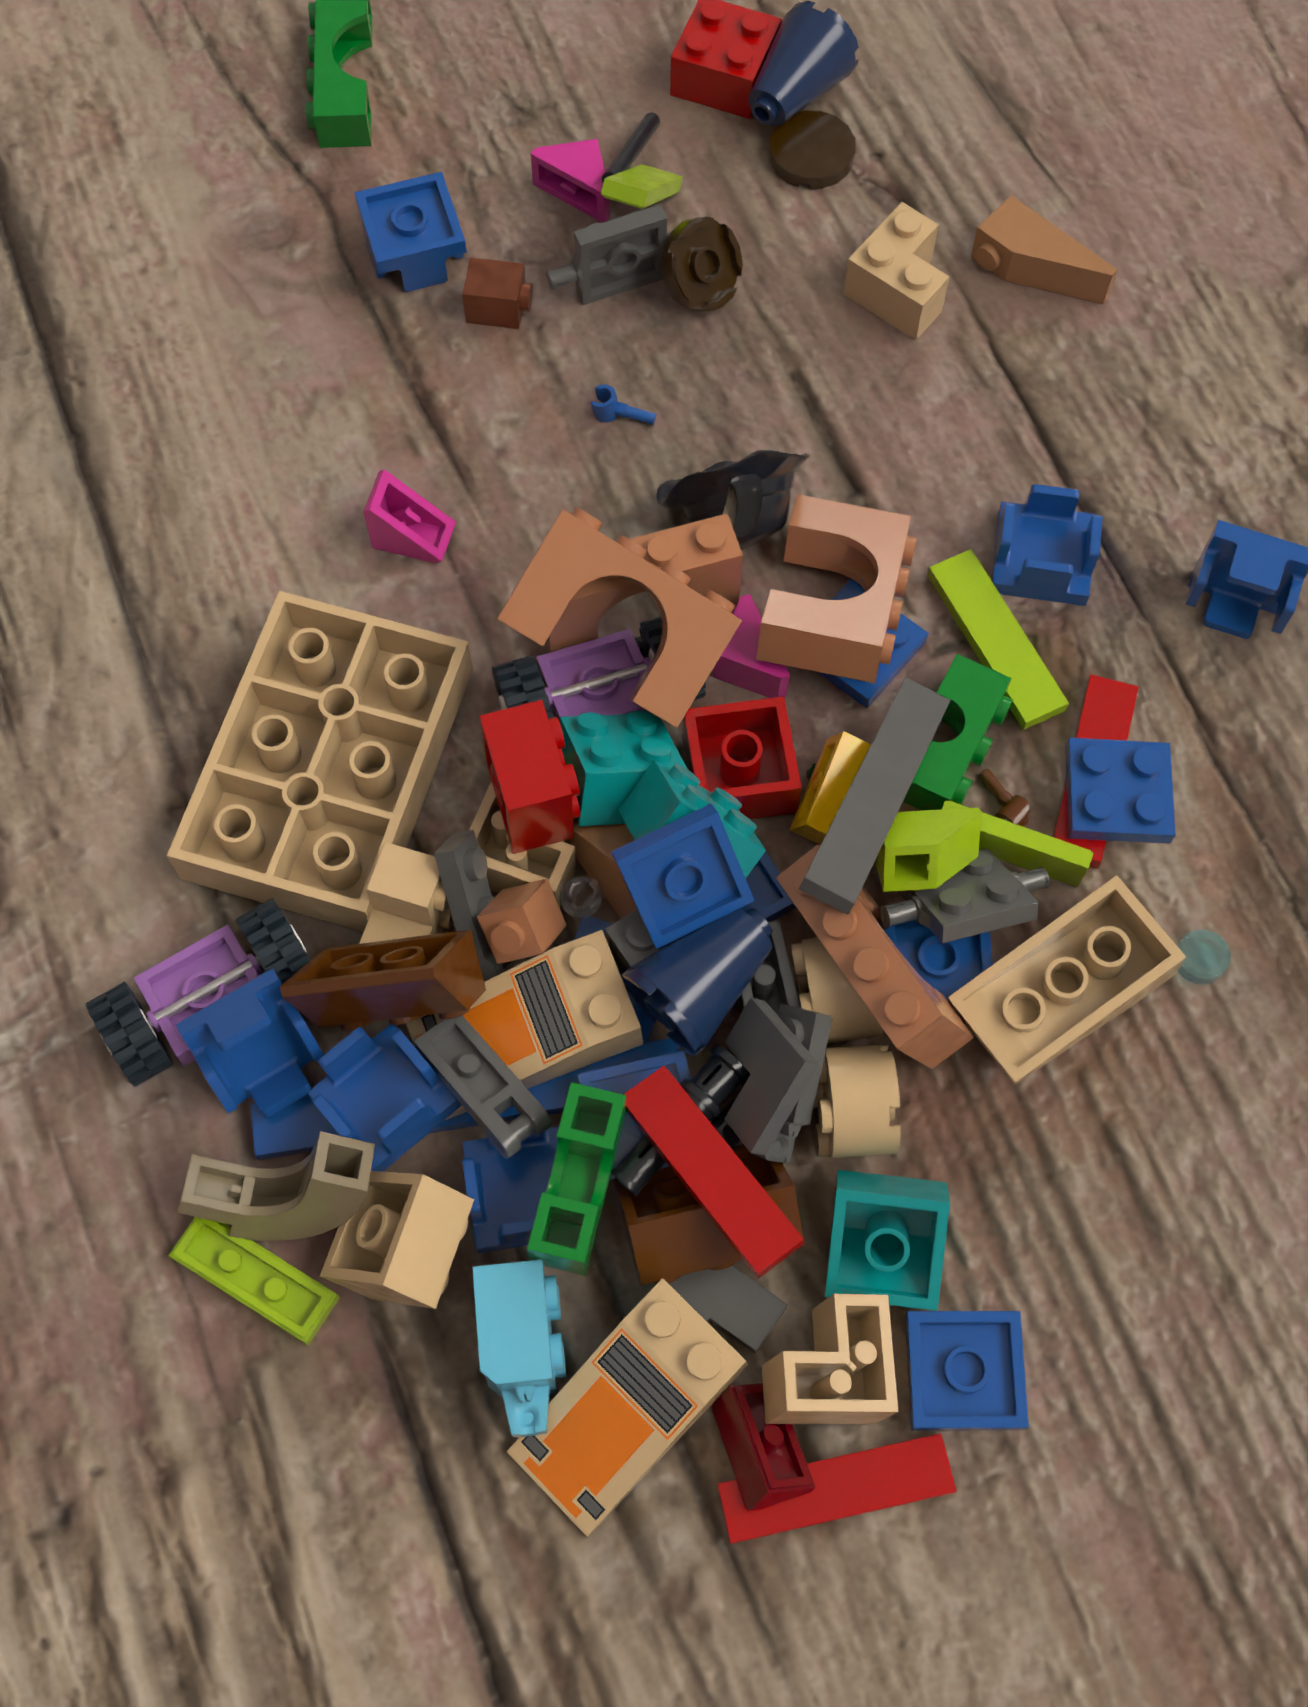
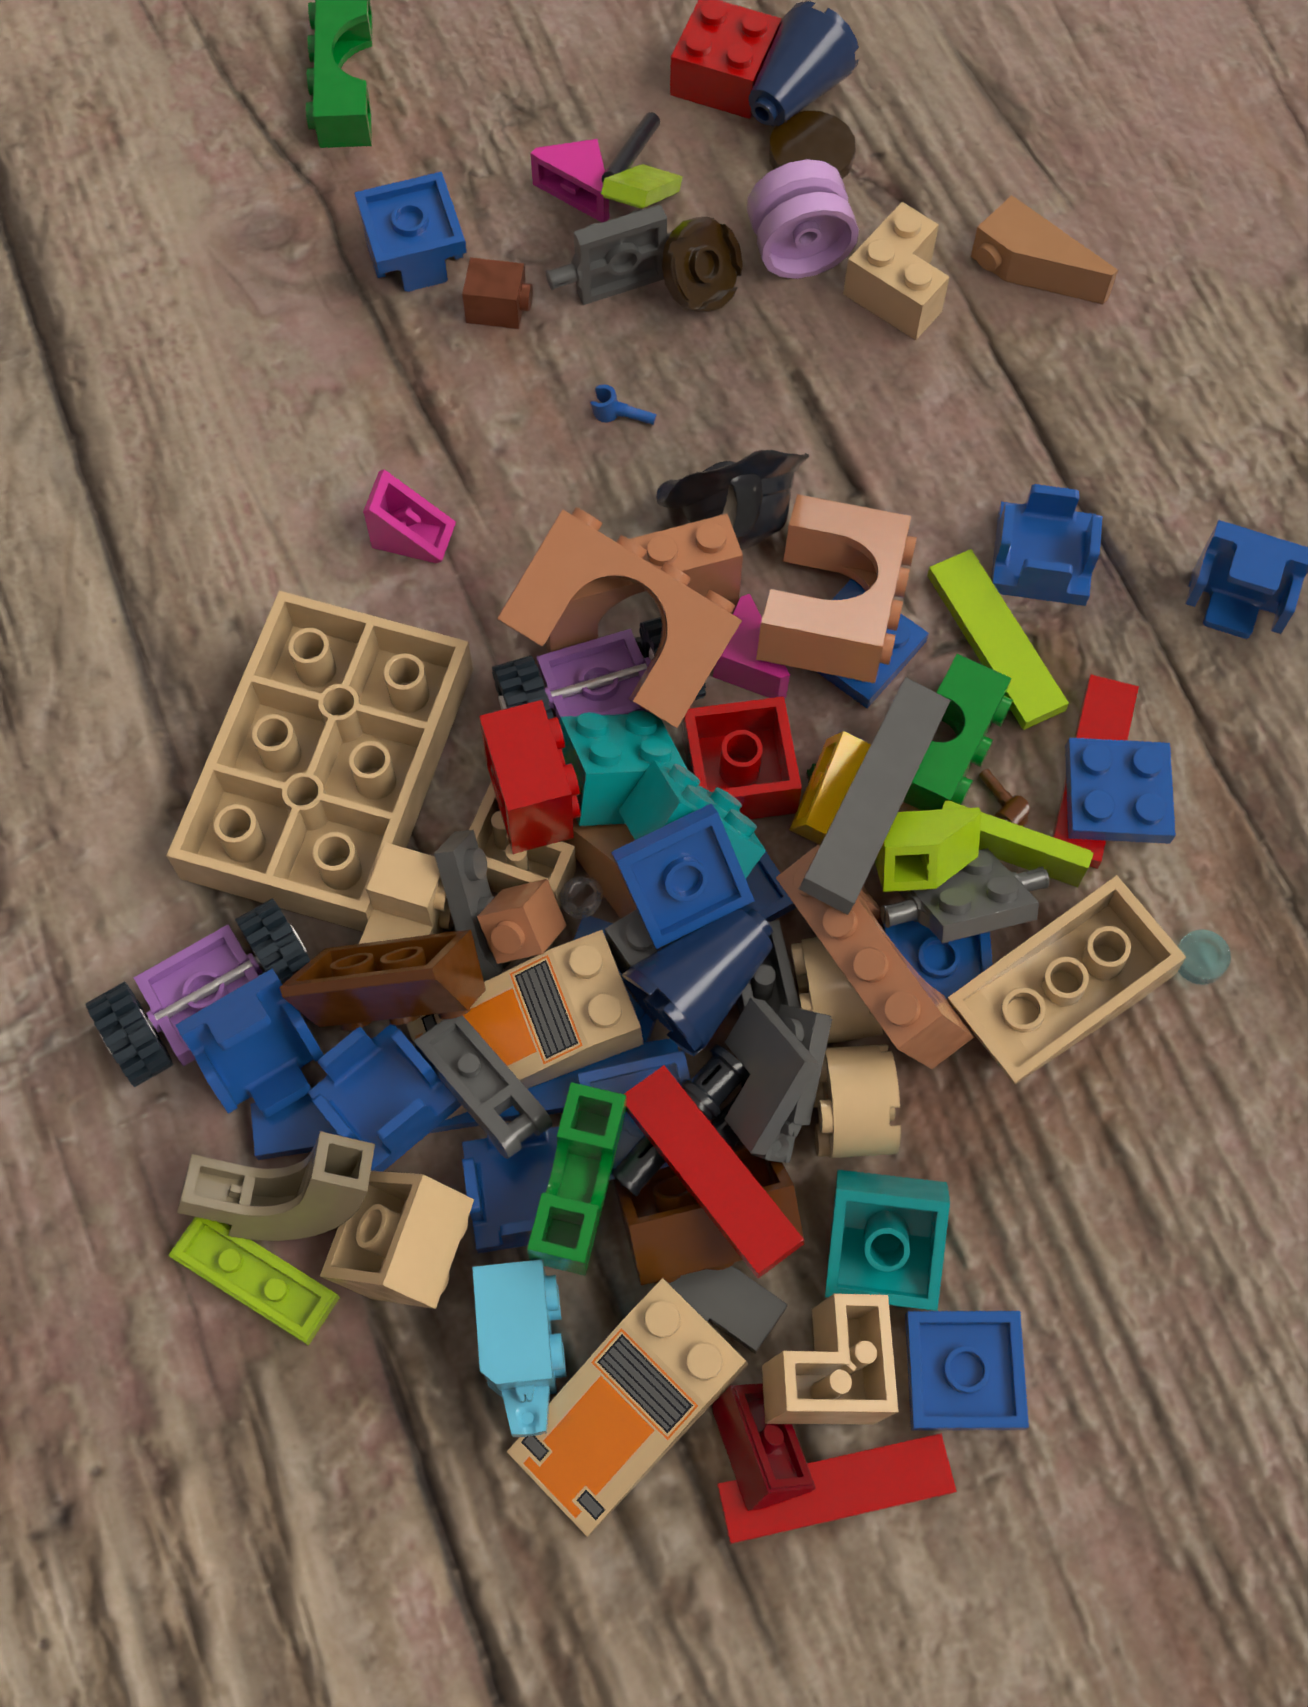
none -> lavender wheel [747,159,859,279]

